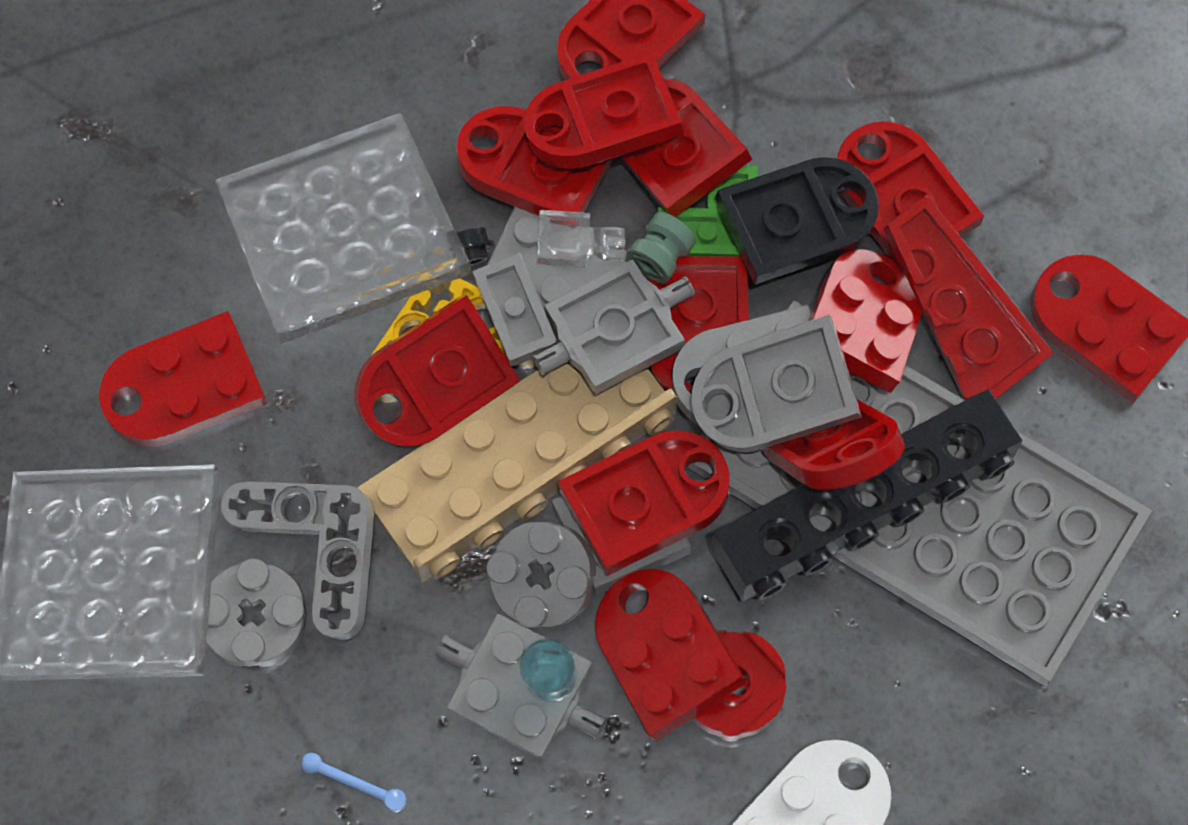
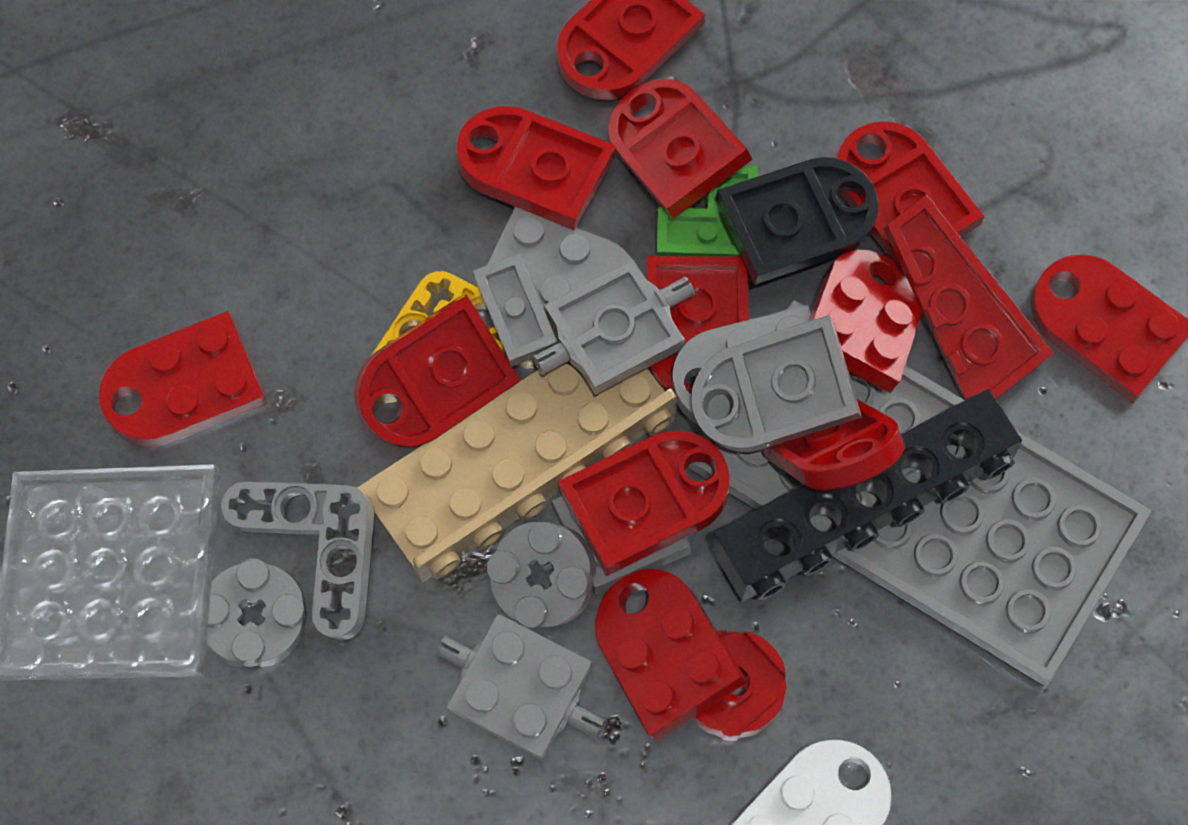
clear plate [215,113,472,345] -> none
light blue hinge [301,753,407,812] -> none
black plate [446,227,495,267] -> none
clear light blue wheel [520,639,578,702] -> none
red plate [524,52,684,169] -> none
clear plate [536,210,625,267] -> none
sand green wheel [626,212,696,284] -> none

